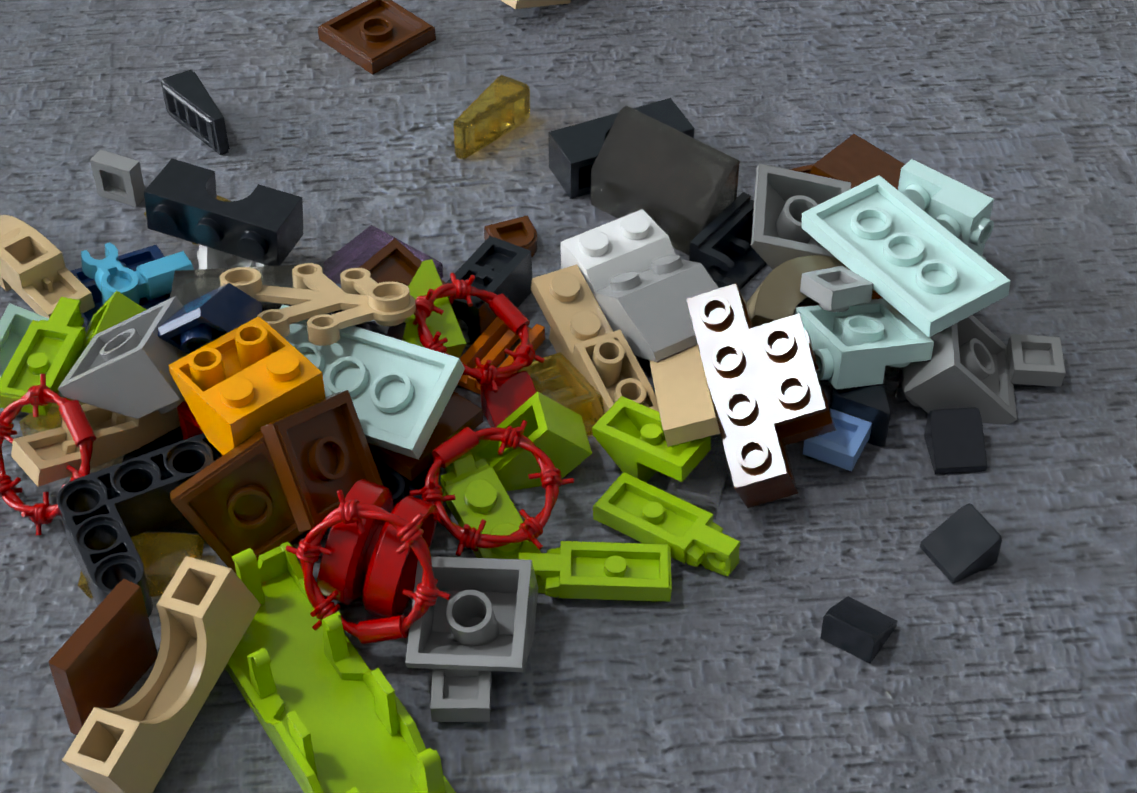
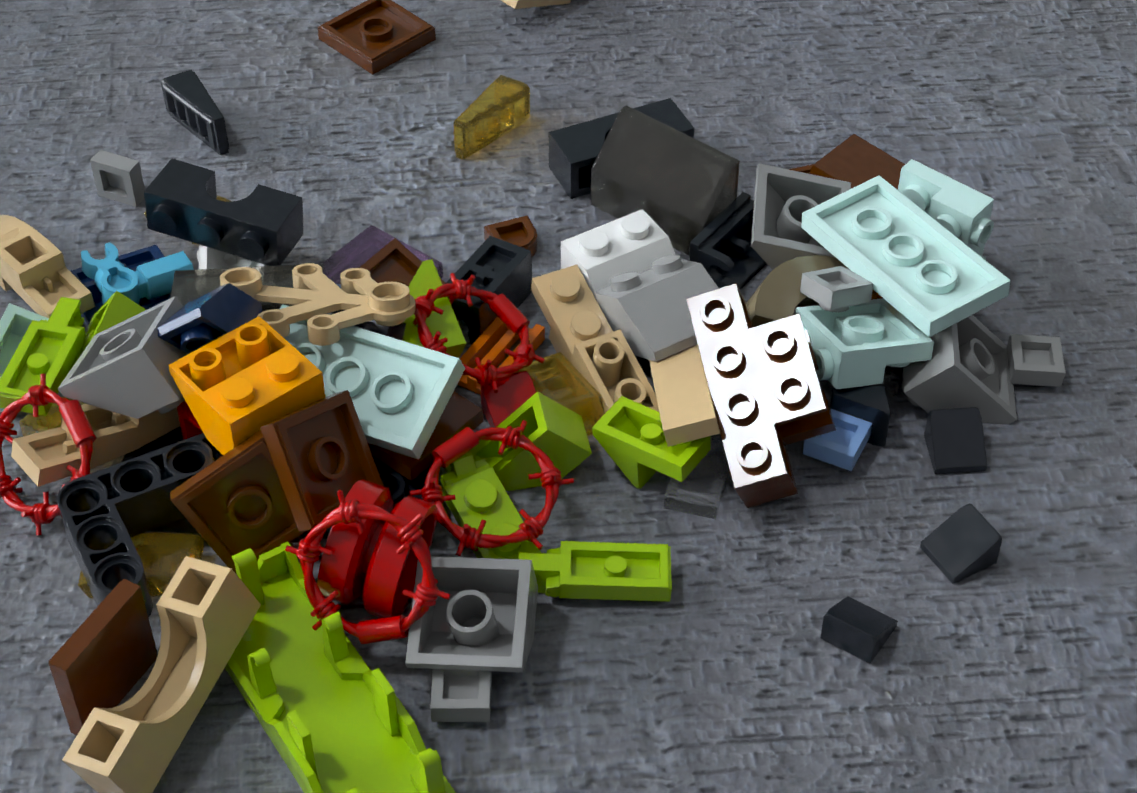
lime hinge [593,472,741,577] -> none

